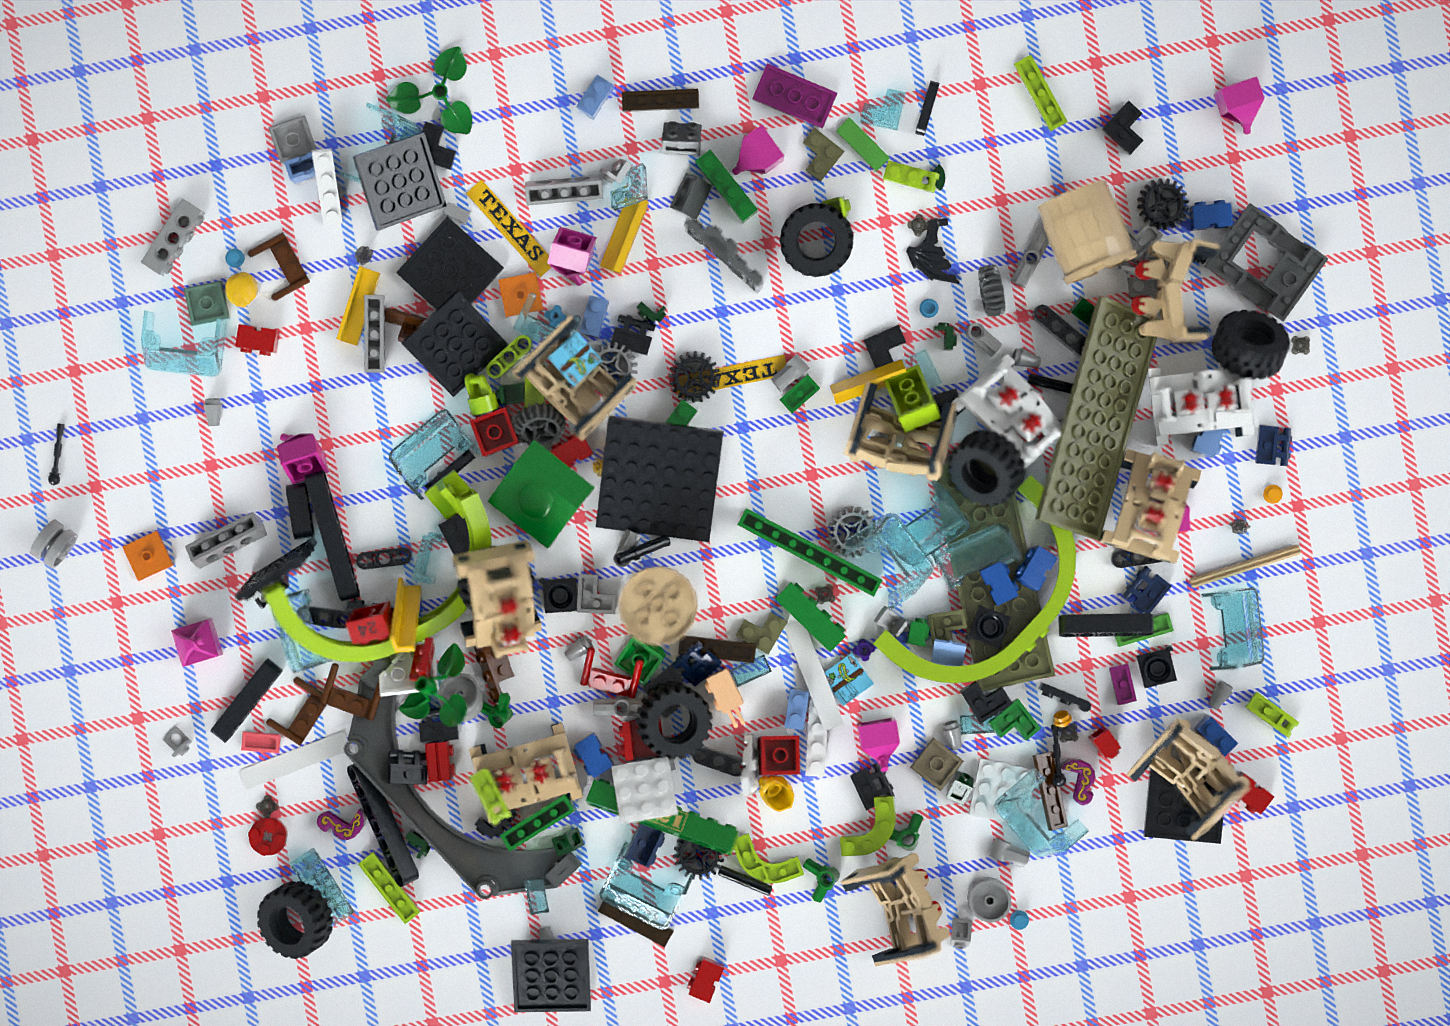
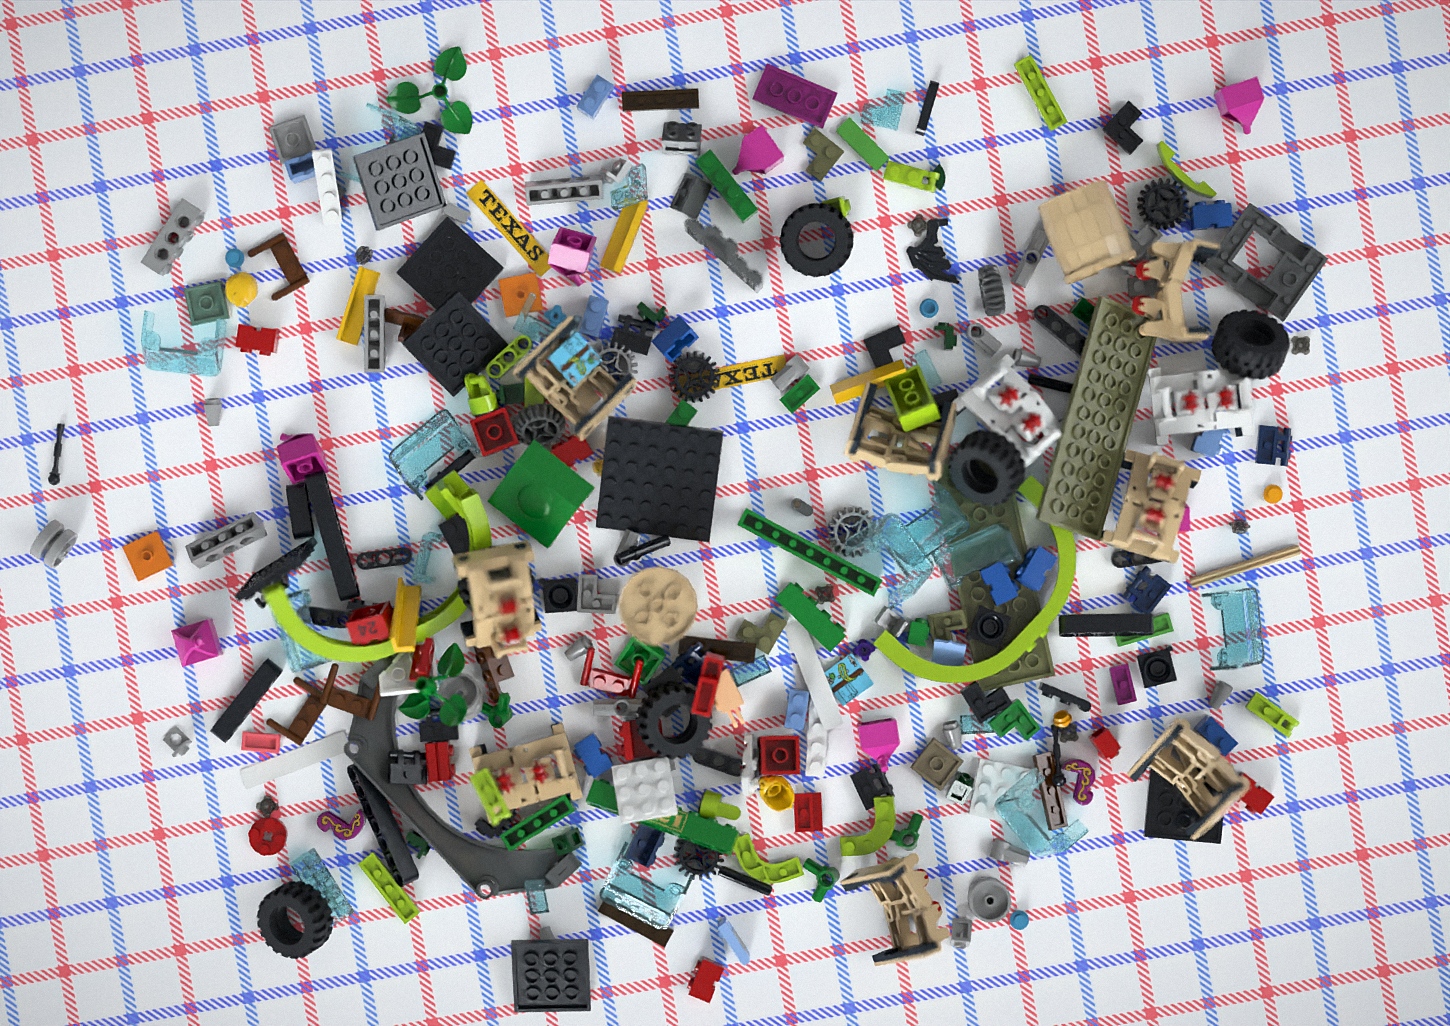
none -> blue brick [651,316,699,363]
none -> red slope [691,652,725,717]
none -> lime piece [698,790,741,820]
none -> light blue container [717,917,750,965]
none -> dark grey piece [791,498,813,516]
none -> red plate [794,792,823,832]
none -> lime slope [1156,140,1217,199]

